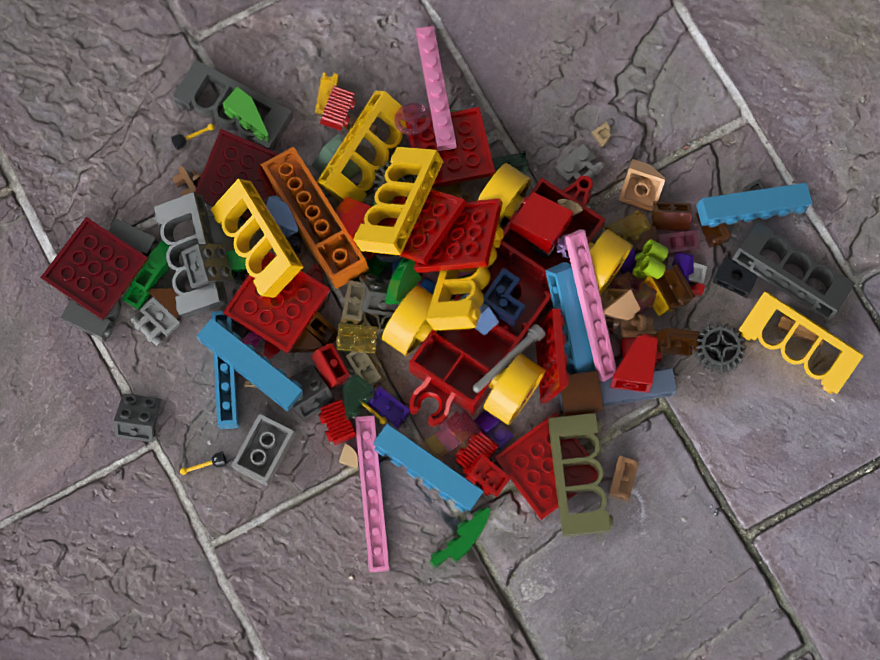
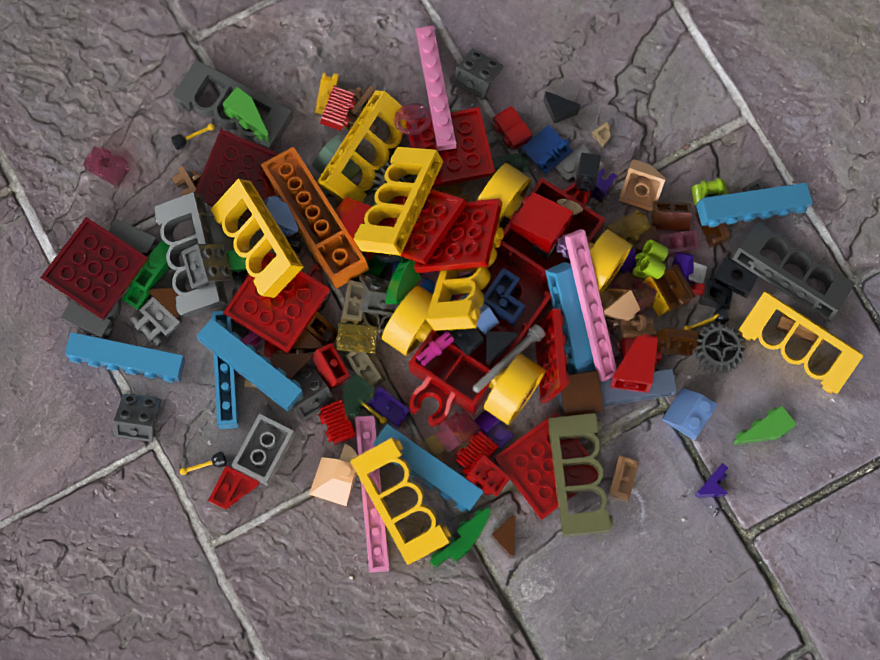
none -> dark azure brick [65,332,185,383]
none -> clear pink brick [83,146,130,187]
none -> red wing [208,466,260,510]
none -> reddish brown slope [270,350,311,378]
none -> light nougat slope [309,457,357,506]
none -> medium nougat hips [348,85,375,117]
none -> yellow fence [351,436,452,565]
none -> dark pink pin [416,331,454,366]
none -> black hinge [444,328,484,356]
none -> dark grey bracket [451,49,503,100]
none -> black slope [486,332,518,366]
none -> reddish brown slope [491,516,516,558]
none -> red brick [492,105,532,151]
none -> blue hinge [521,125,574,175]
none -> black slope [544,91,580,123]
none -> black brick [574,152,601,192]
none -> dark purple hinge [591,169,617,203]
none -> medium blue slope [662,388,718,441]
none -> hinge [683,307,729,330]
none -> lime piece [691,177,728,207]
none -> dark purple slope [695,463,728,498]
none -> black slope [700,279,733,310]
none -> bright green slope [734,406,797,445]

